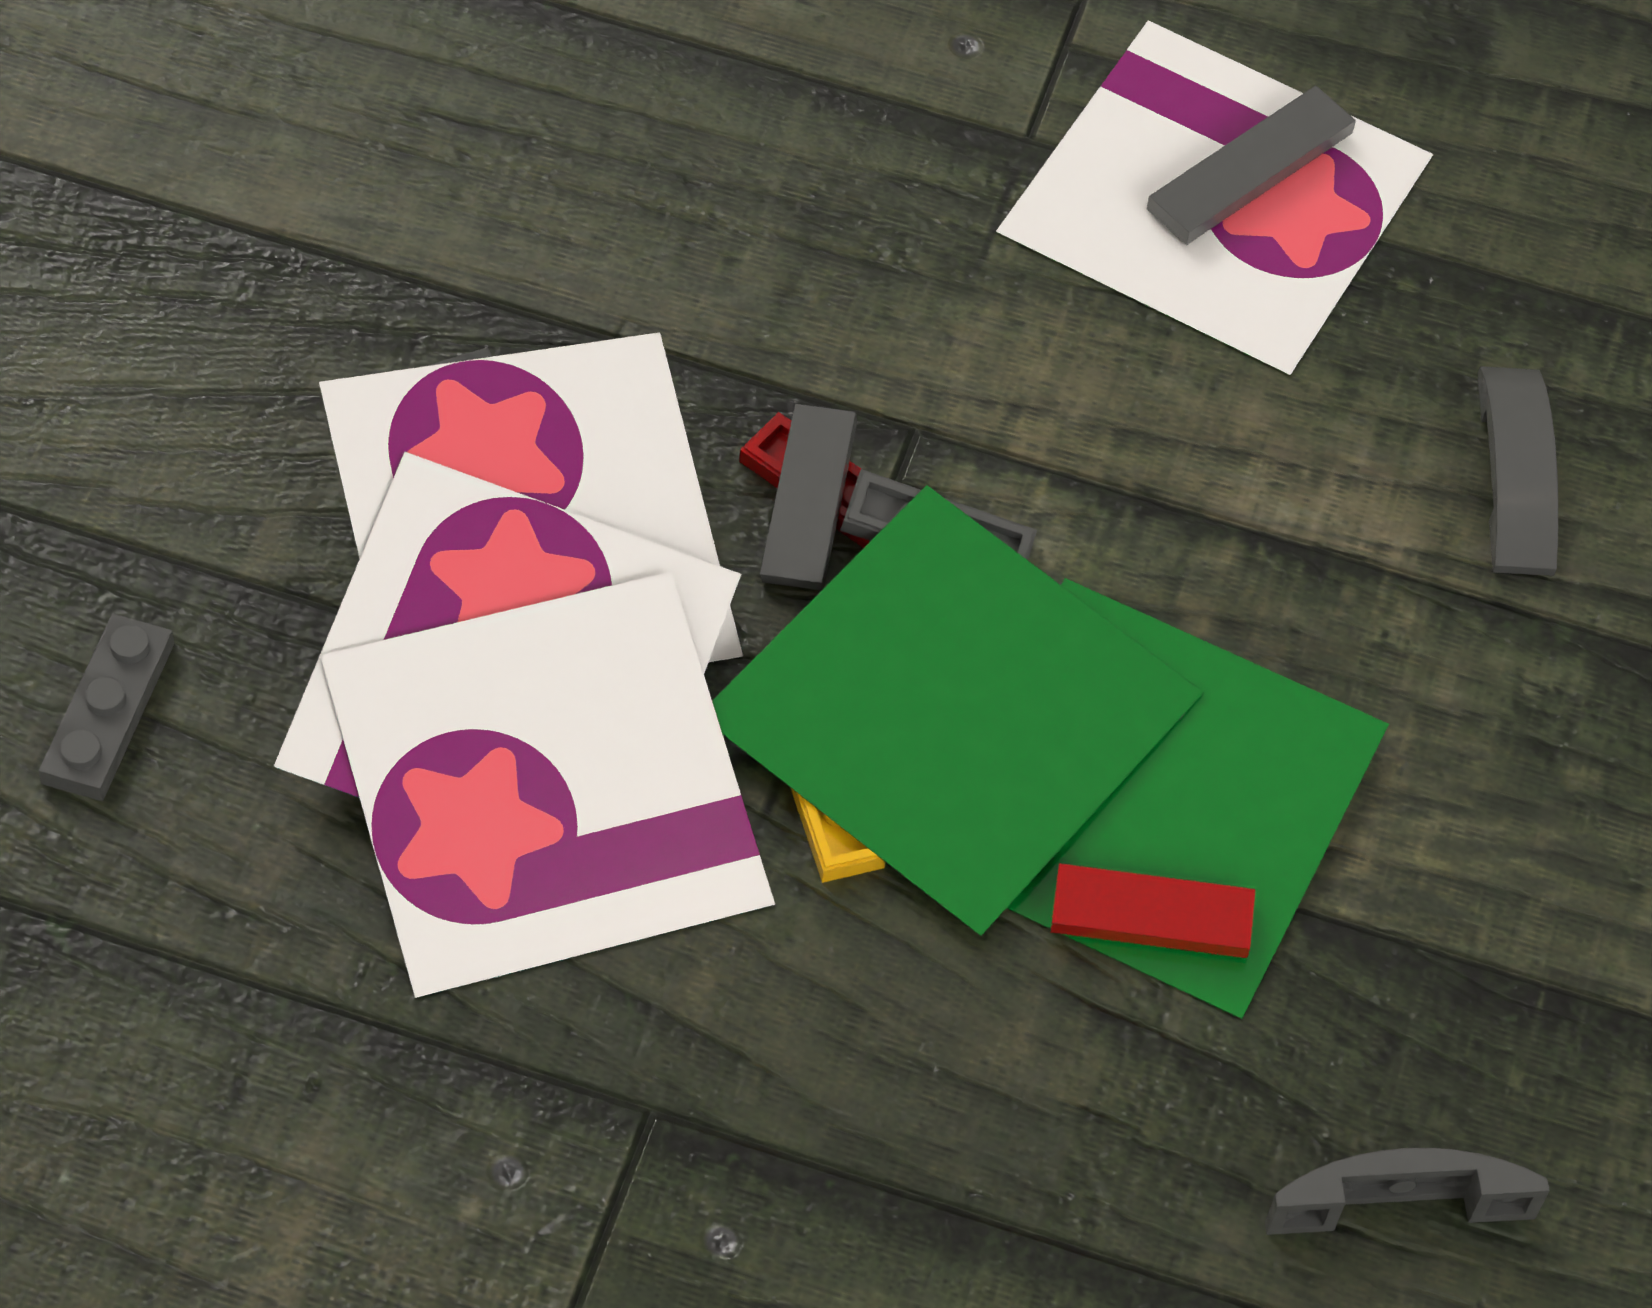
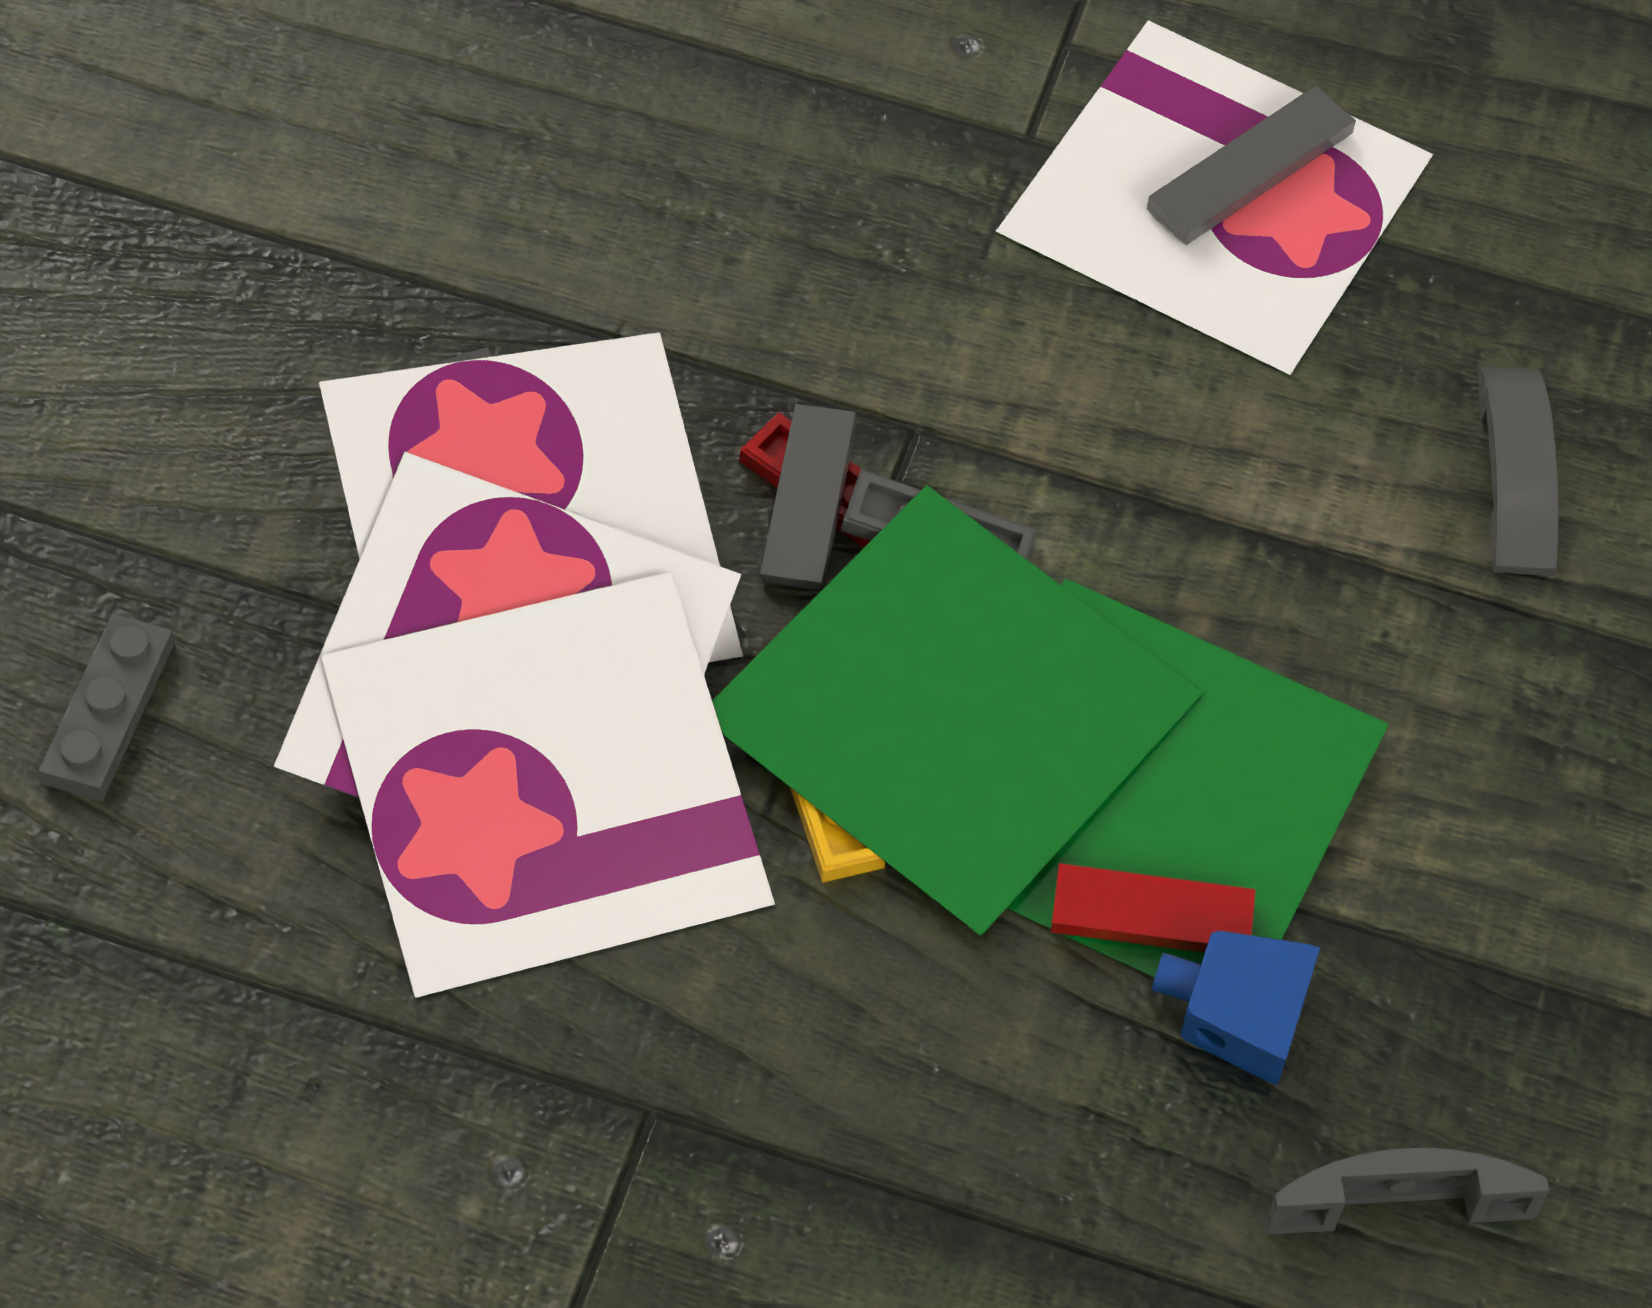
none -> blue torso [1151,931,1320,1085]

